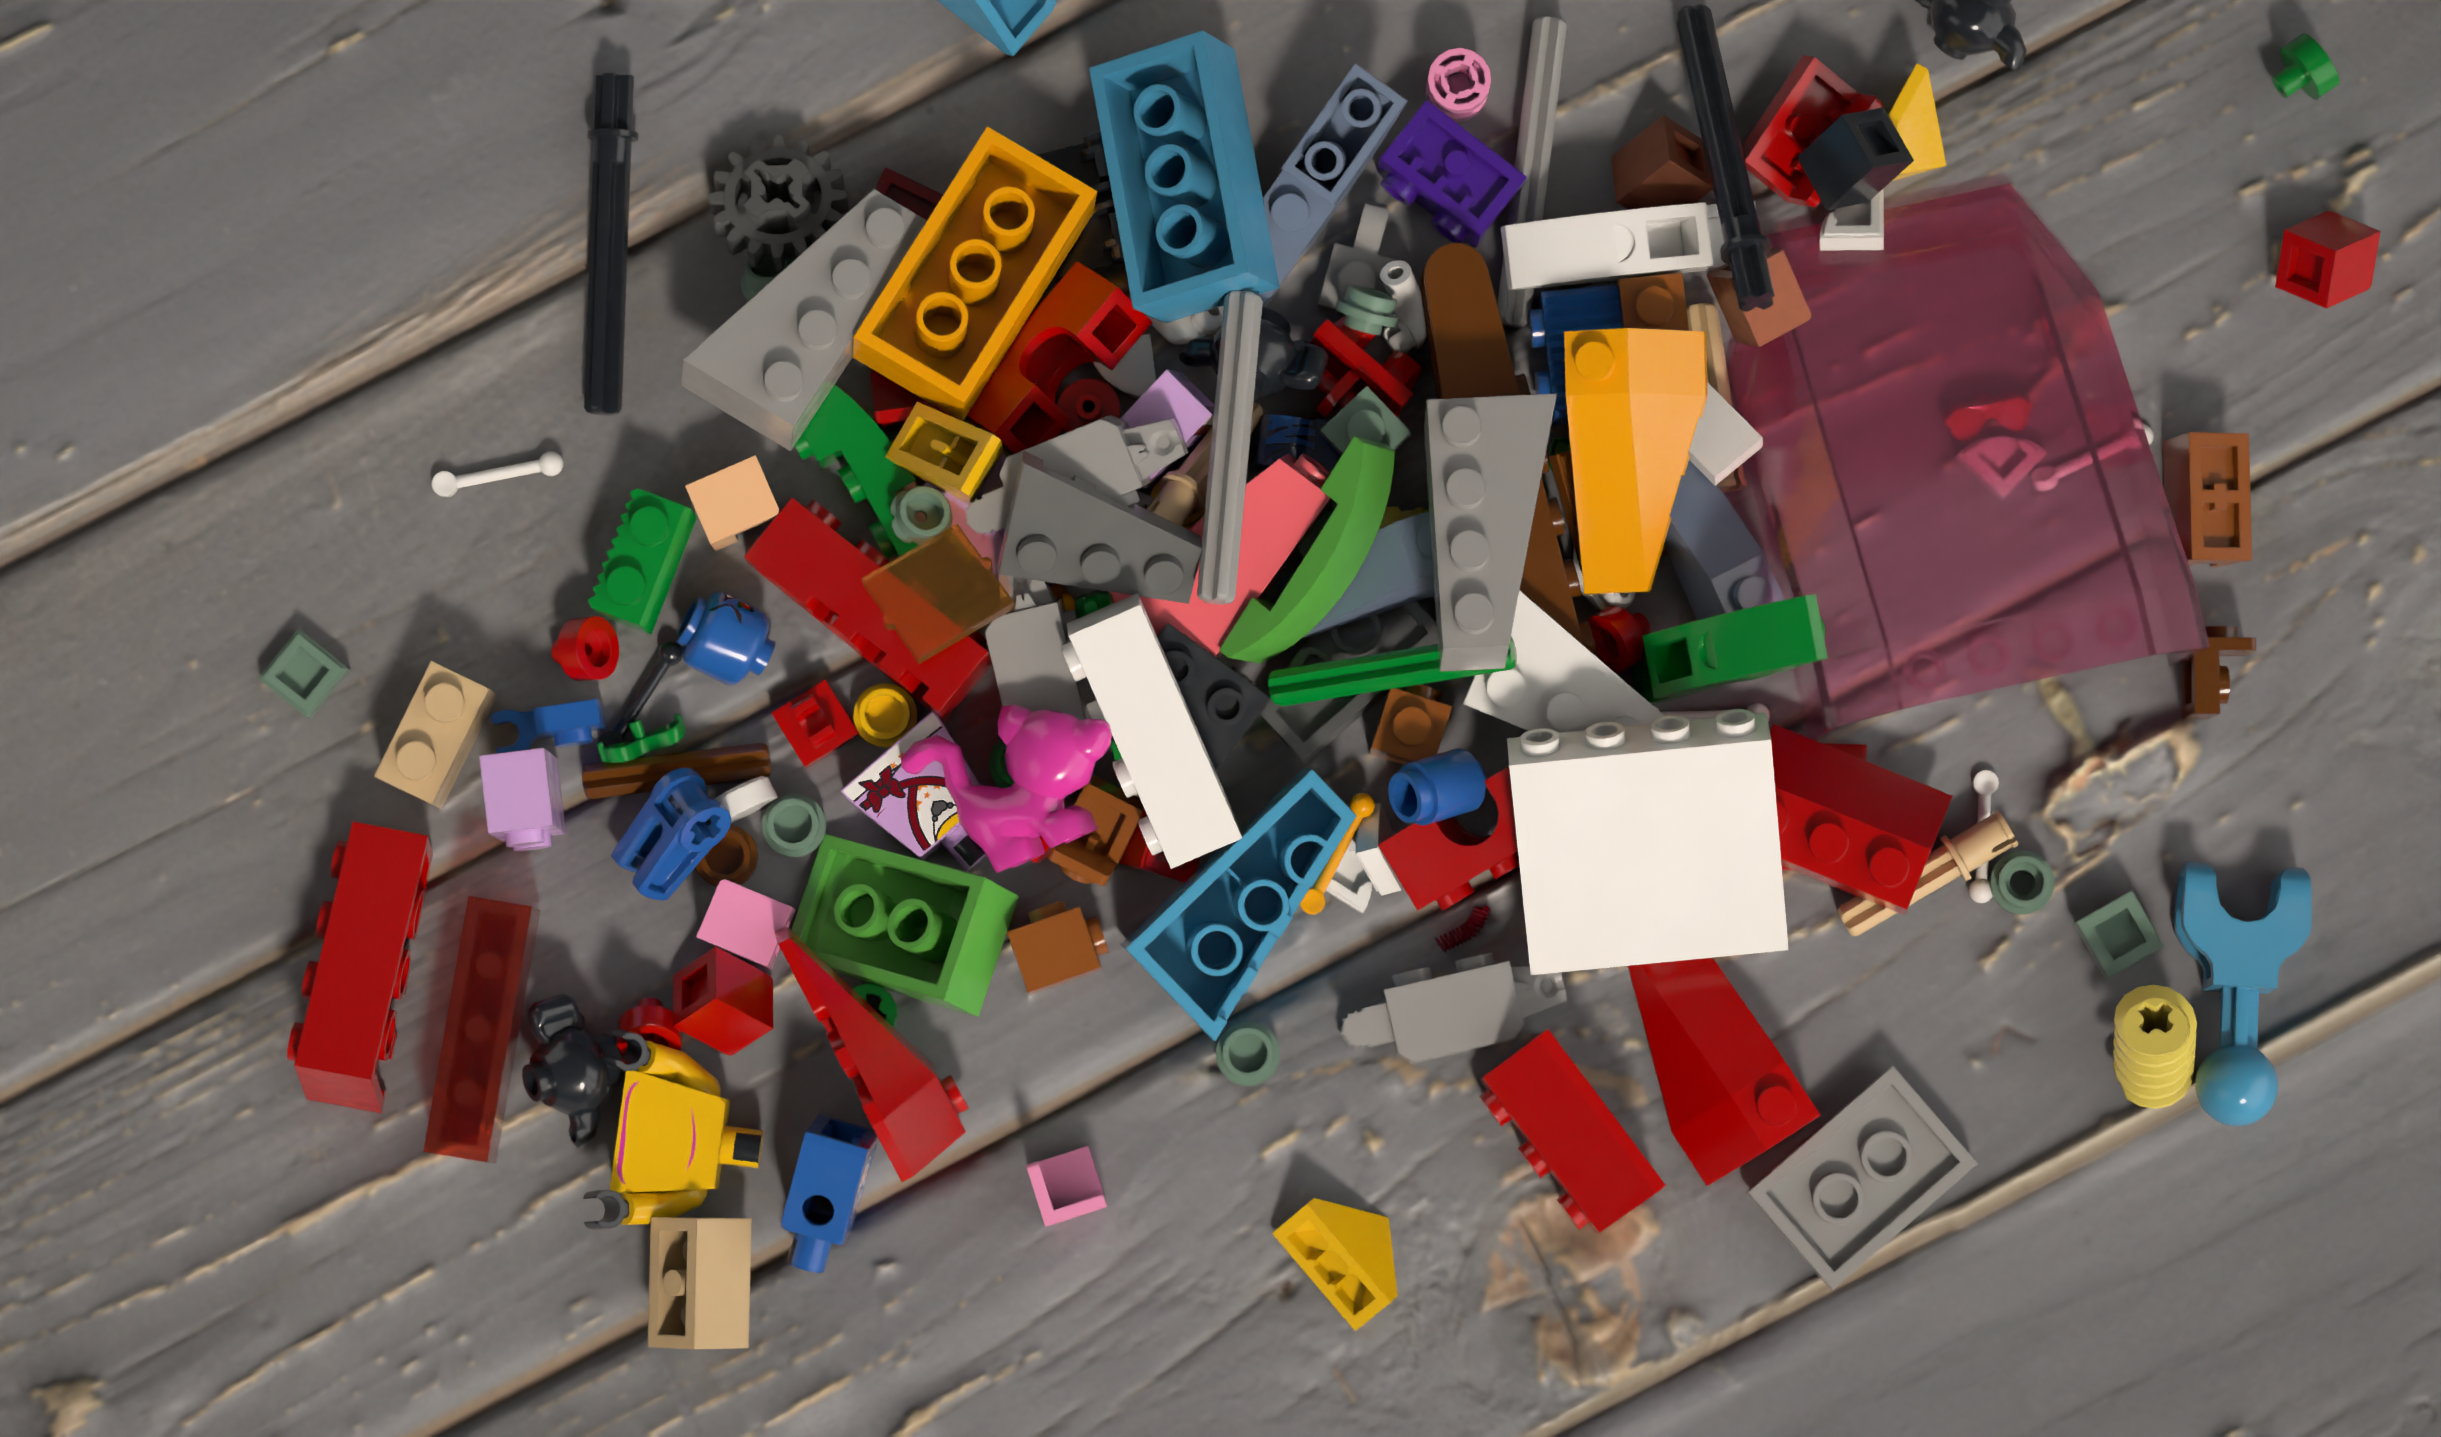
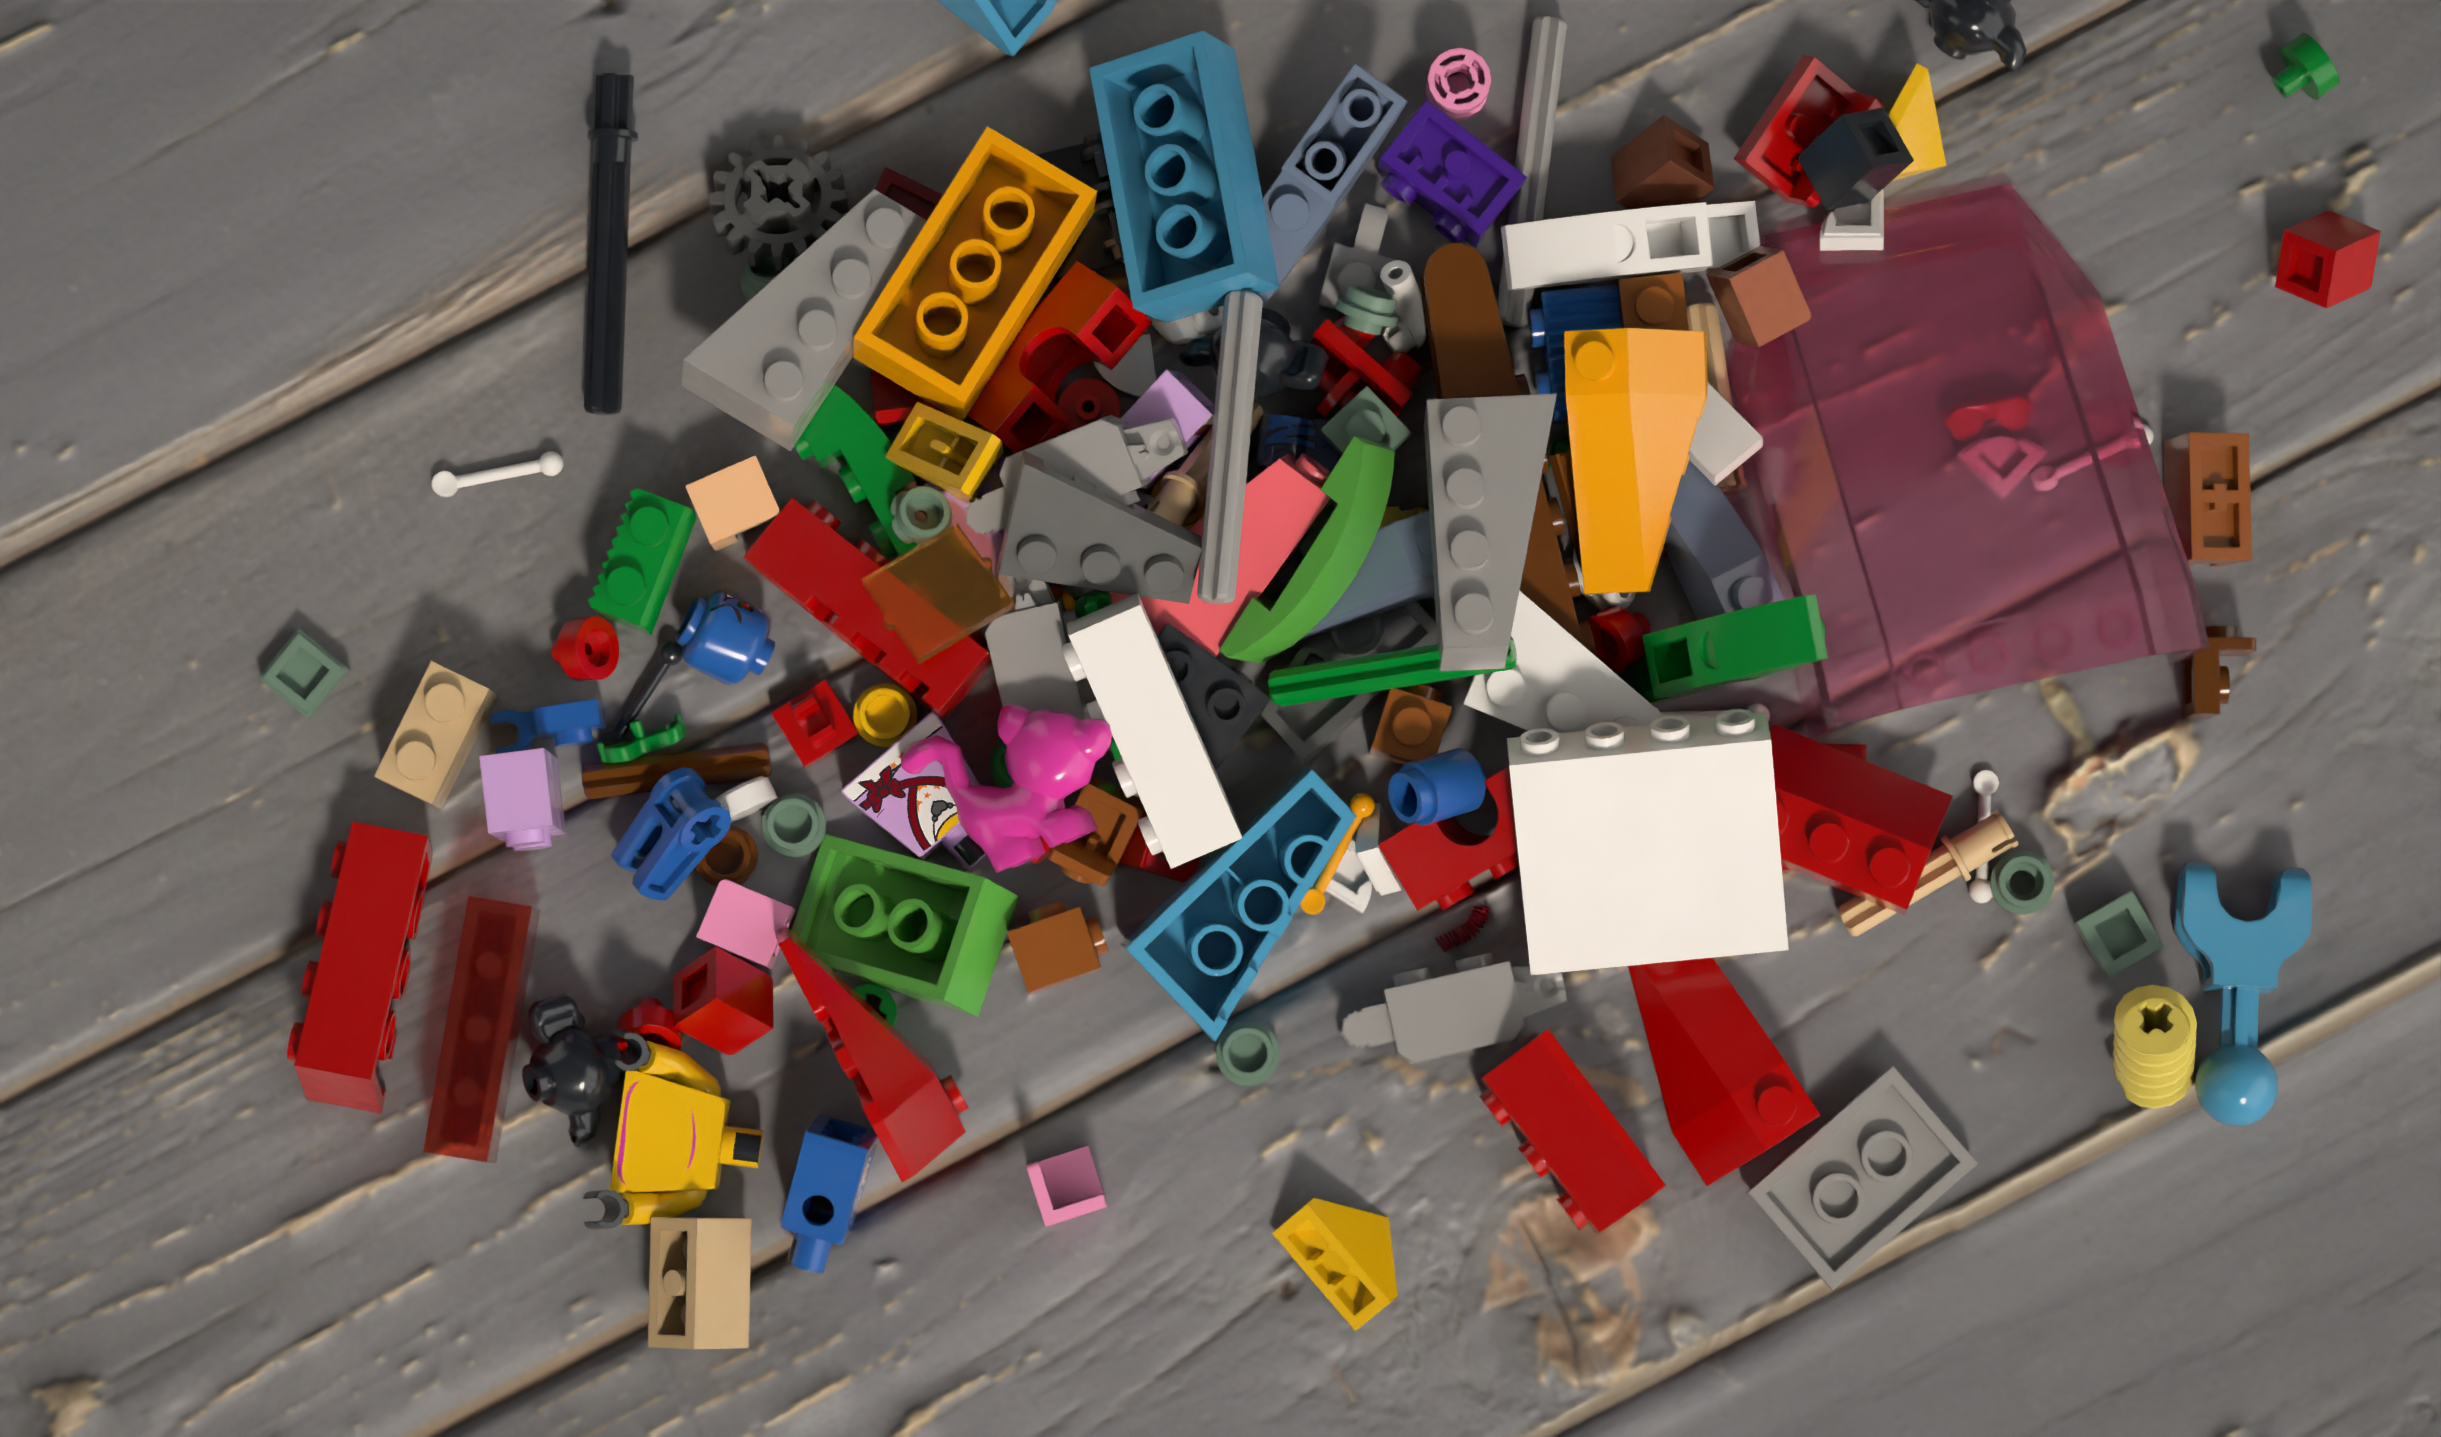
black axle [1677,4,1775,312] -> none

